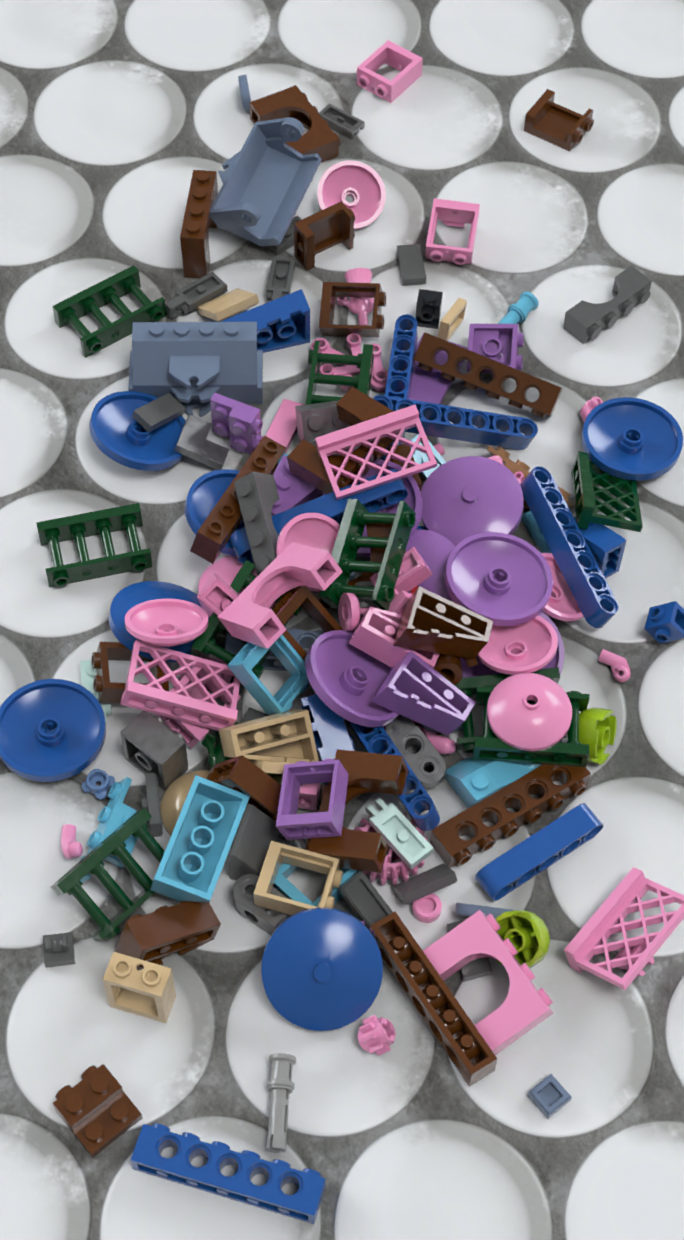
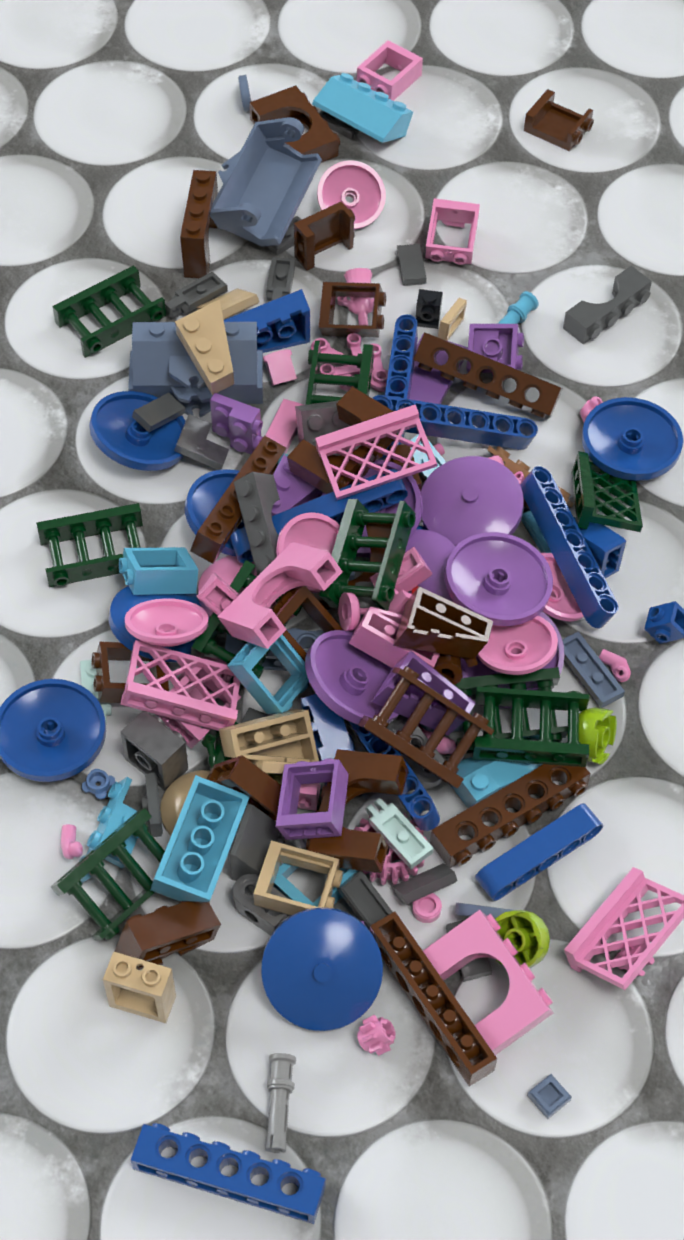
dark grey tile [43,932,75,968] -> none
reddish brown plate [53,1064,143,1158] -> none
bright pink dish [487,673,572,751] -> none
none -> medium azure window [119,547,199,595]
none -> tan wedge [175,299,234,395]
none -> bright pink tile [263,349,297,386]
none -> medium azure slope [312,73,413,143]
none -> reddish brown fence [358,666,494,788]
none -> sand blue plate [562,631,625,708]

